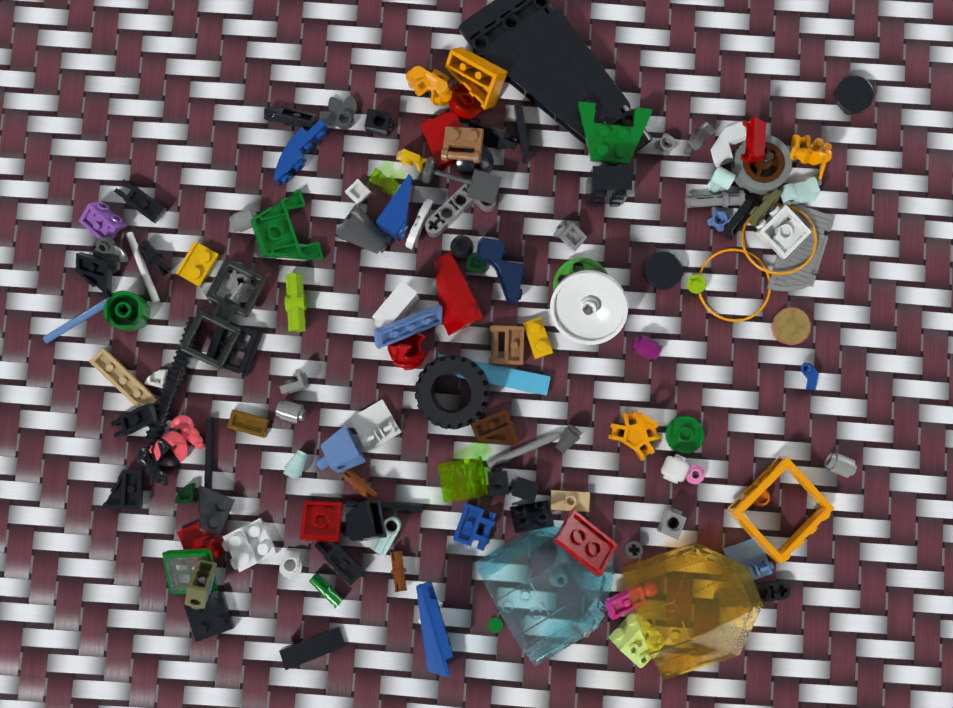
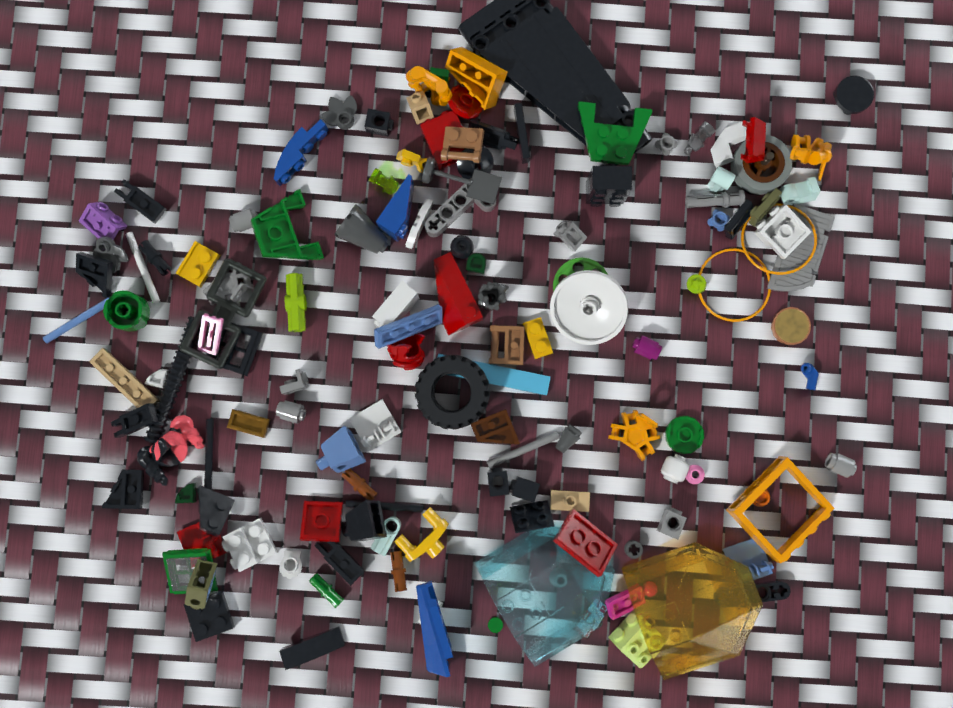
black hinge [264,106,318,130] -> none
light aqua cone [283,450,308,480] -> none
white tile [345,179,372,206] -> none
clear neon green bracket [438,456,488,502] -> none
blue plate [453,503,497,551] -> none
dark blue arch [475,237,525,304] -> none
black tile [643,252,683,290] -> none
none -> tile [197,313,224,356]
none -> yellow connector [394,507,449,562]
none -> tan brick [406,91,434,124]
none -> green tile [430,67,449,84]
none -> dark grey piece [478,282,509,311]

